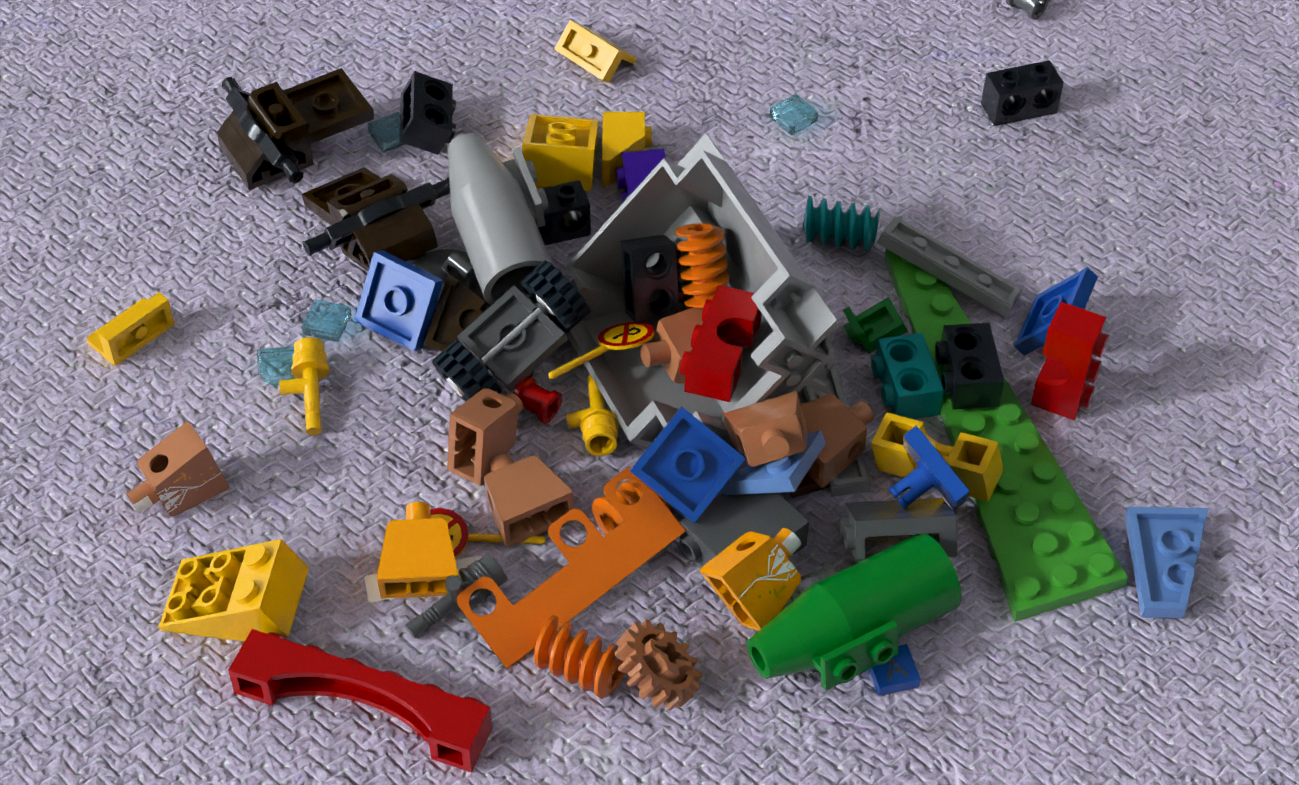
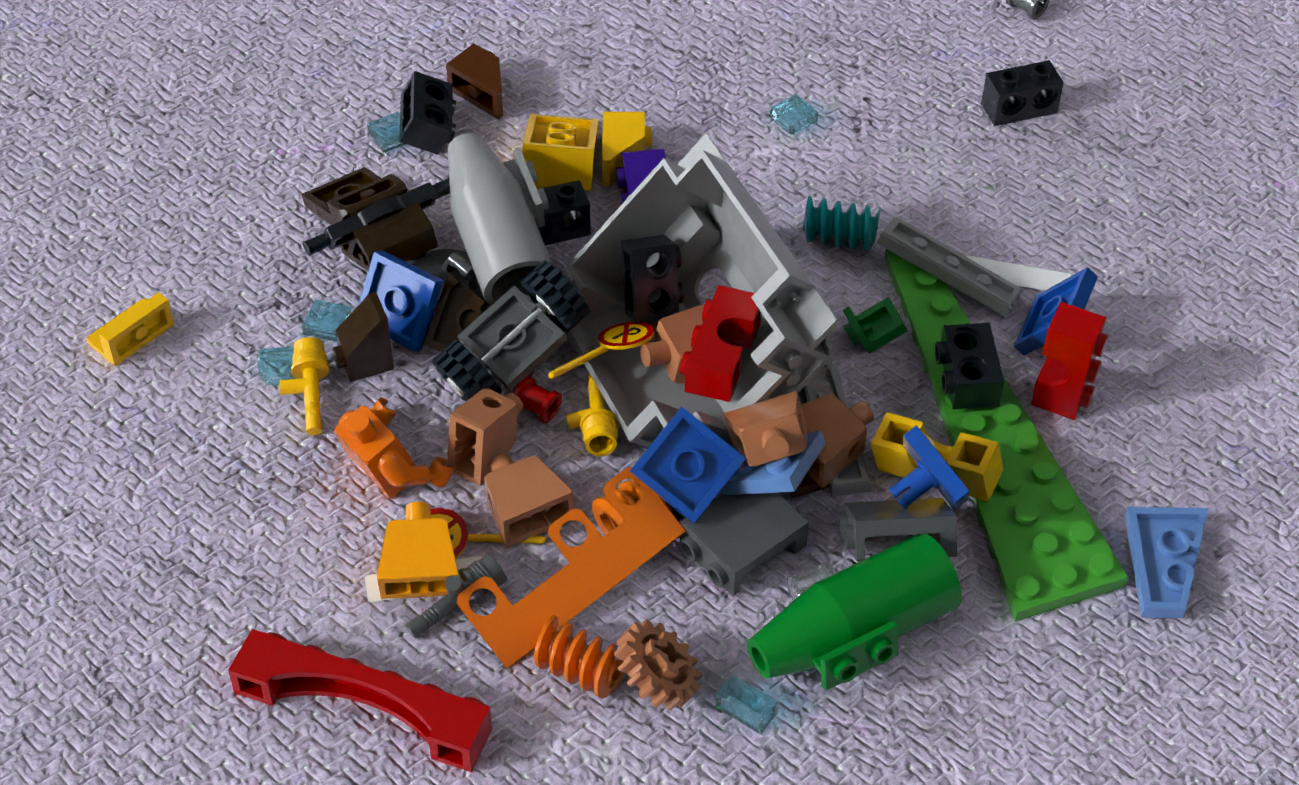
nougat torso [126,421,230,516] -> none
yellow slope [158,539,309,642] -> none
dark brown piece [217,68,374,190] -> none
yellow panel [554,20,637,83] -> none
orange piece [675,223,729,308] -> none
light orange torso [699,528,801,631] -> none
blue tile [869,644,921,696] -> none
teal brick [871,333,944,419] -> none
none -> dark brown slope [332,292,394,382]
none -> orange torso [334,397,455,499]
none -> reddish brown slope [446,43,503,120]
none -> clear light blue piece [716,675,777,735]
none -> white sticker [966,256,1071,291]

